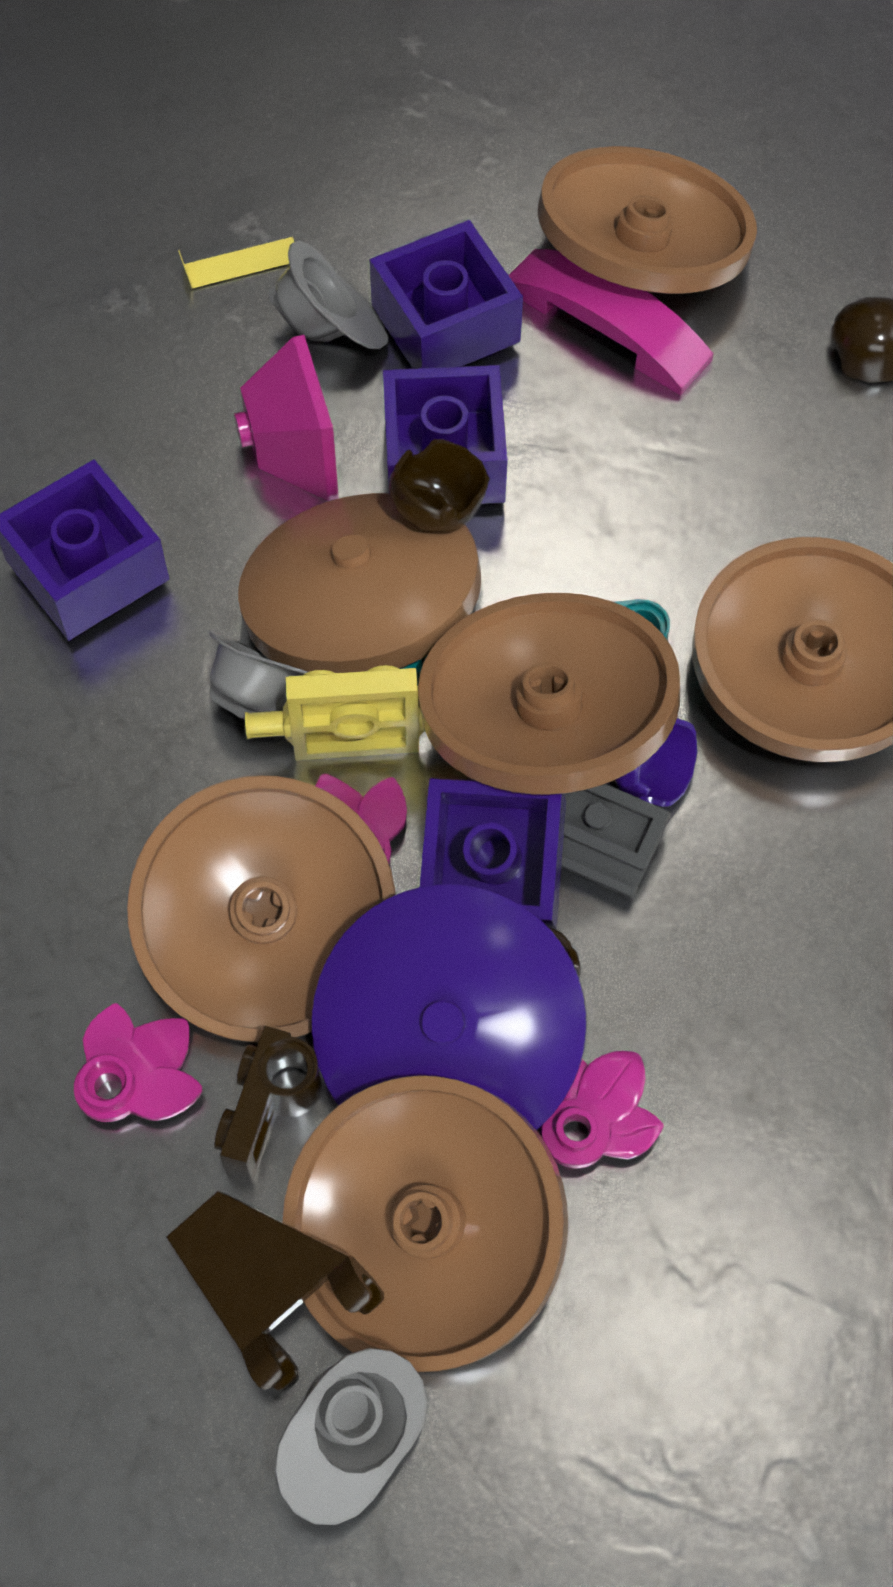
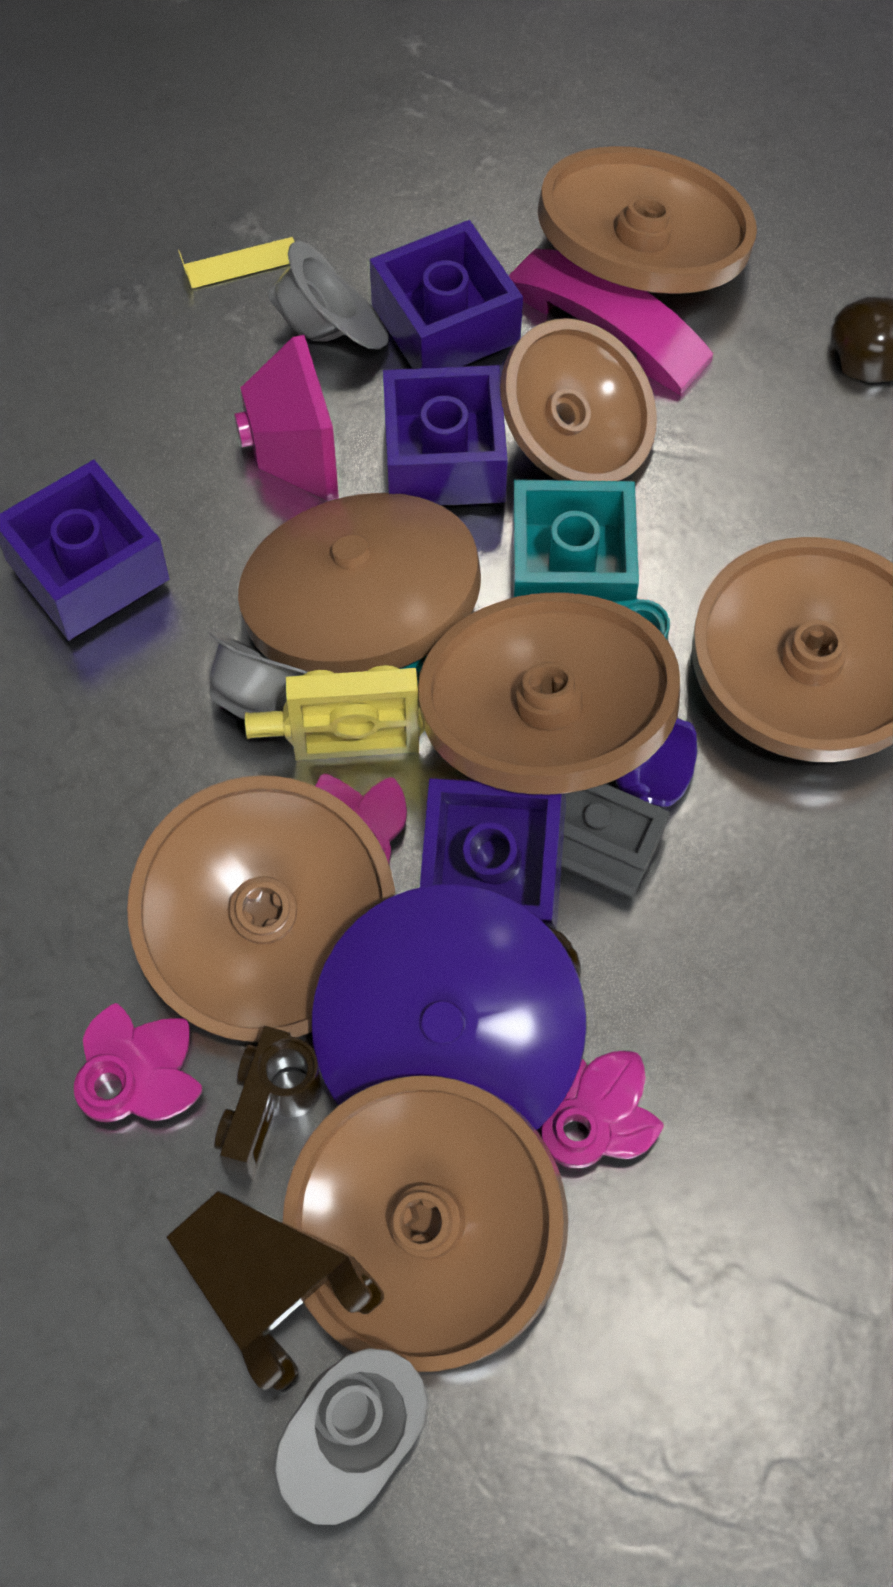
dark brown hair [388,439,490,532] -> none
none -> medium nougat dish [500,318,657,481]
none -> teal brick [512,480,639,602]

